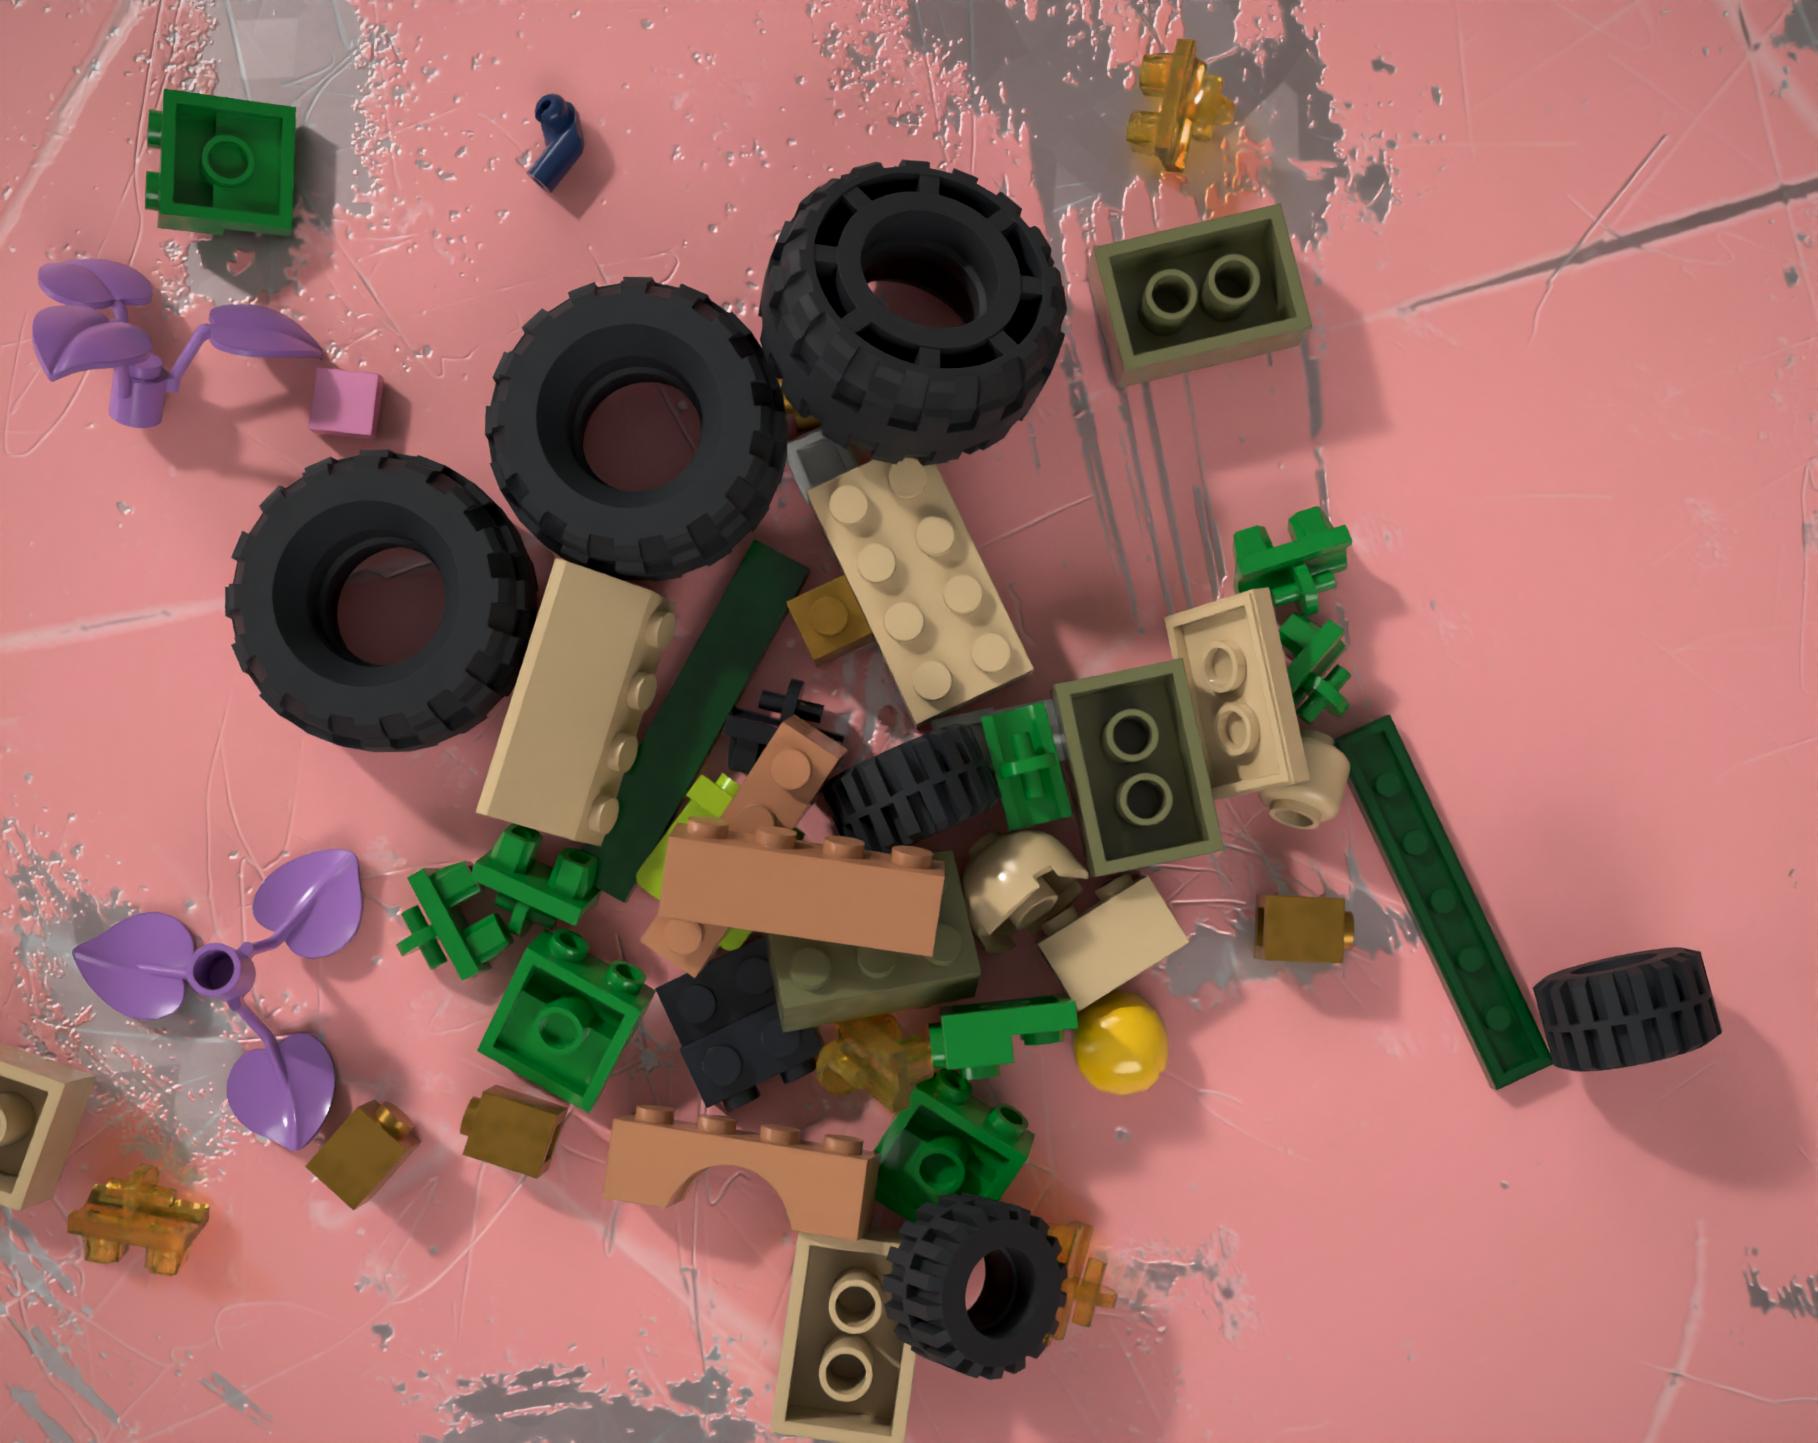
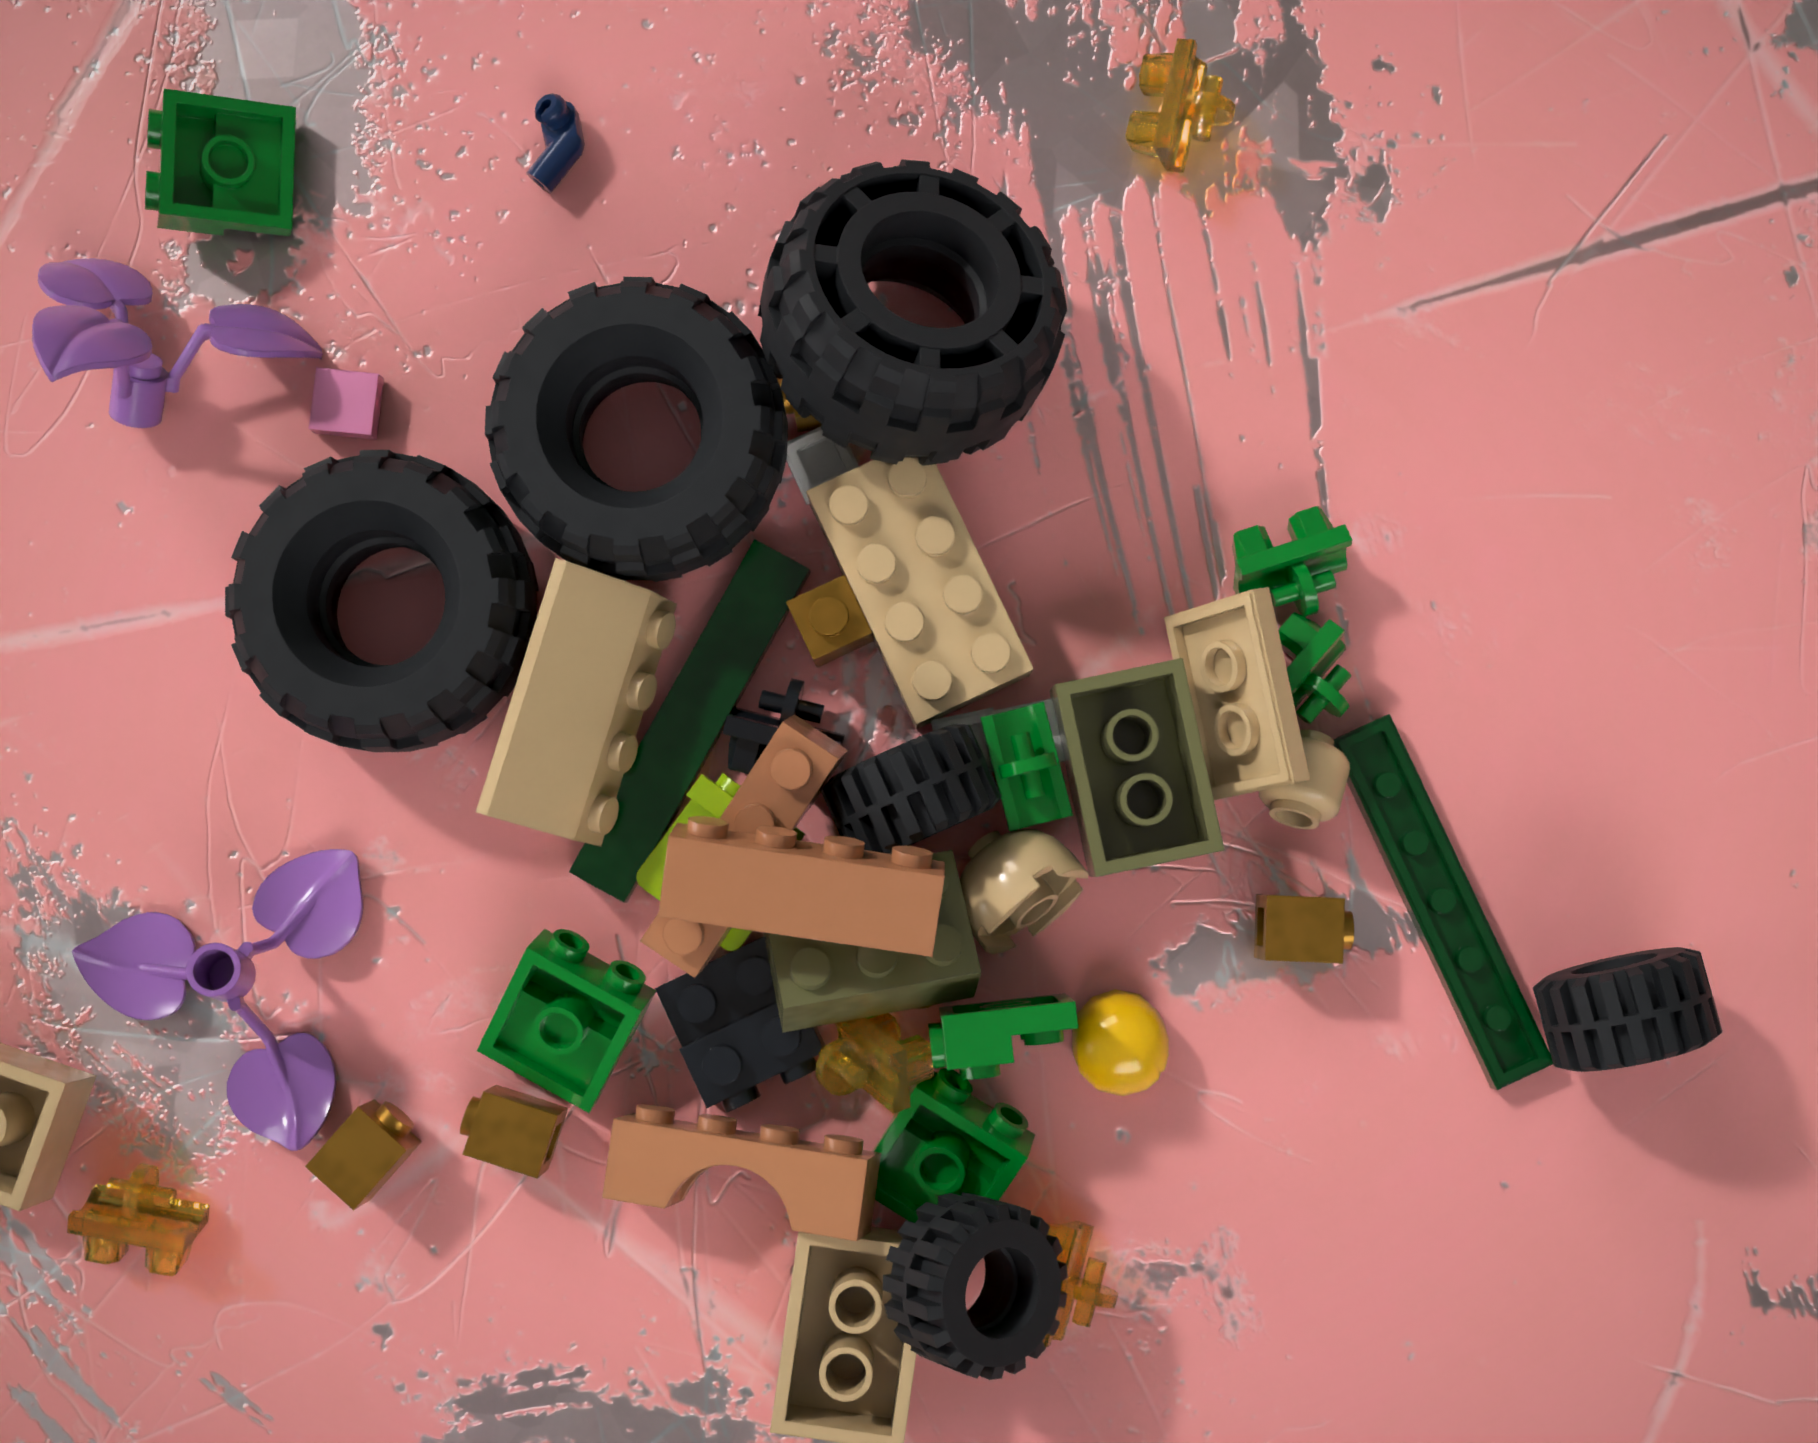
green hips [396,861,514,981] -> none
green hips [470,823,602,937] -> none
tan brick [1034,871,1189,1011] -> none
olive brick [1087,203,1312,389] -> none

